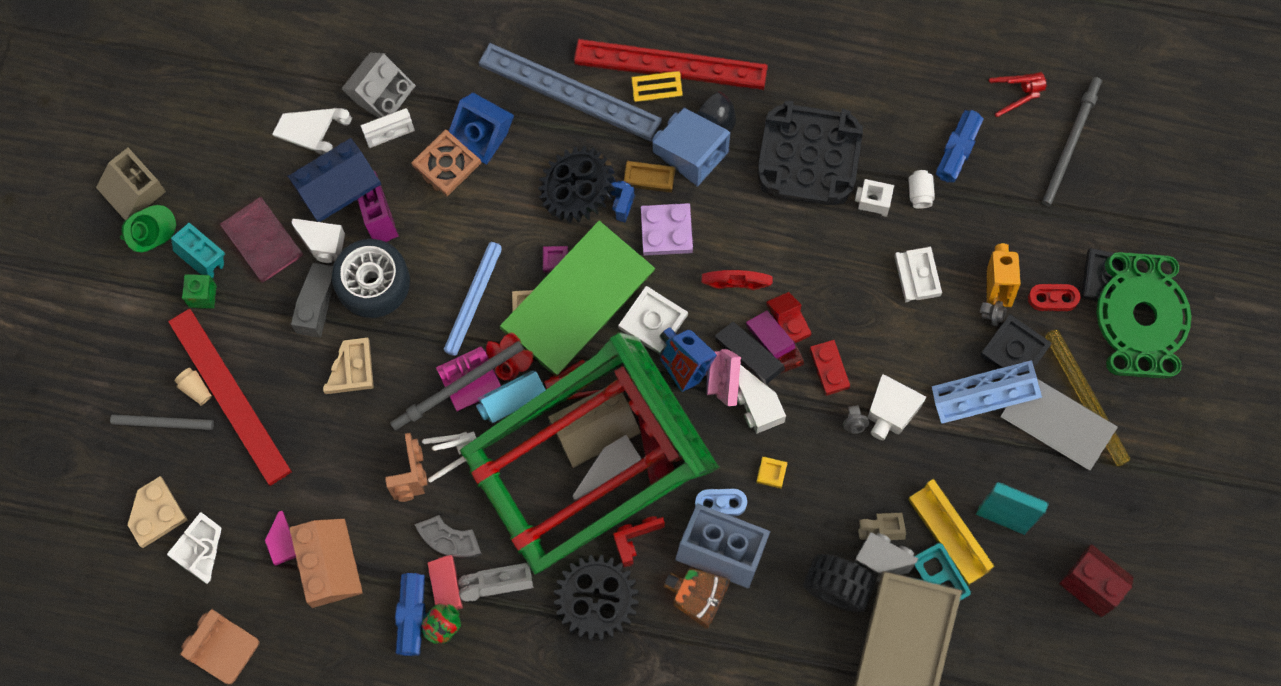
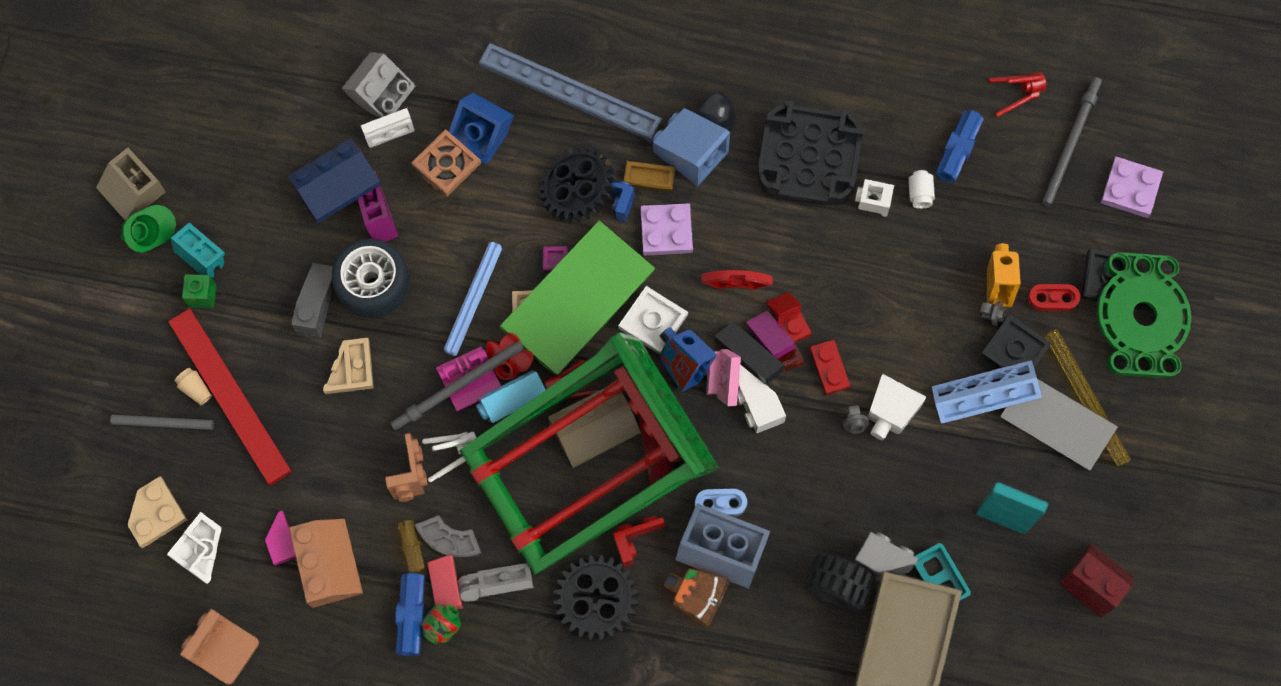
clear pink plate [220,197,303,283] -> none
white flag [272,108,352,155] -> none
white slope [292,219,345,263] -> none
light grey slope [573,435,641,502] -> none
red tile [574,39,768,90] -> none
yellow tile [631,71,683,101] -> none
yellow tile [756,456,788,489] -> none
dark tan plate [858,513,906,540] -> none
white plate [894,247,942,302] -> none
yellow fence [908,479,994,586] -> none
none -> clear yellow axle [397,520,424,573]
none -> lavender plate [1101,157,1163,218]

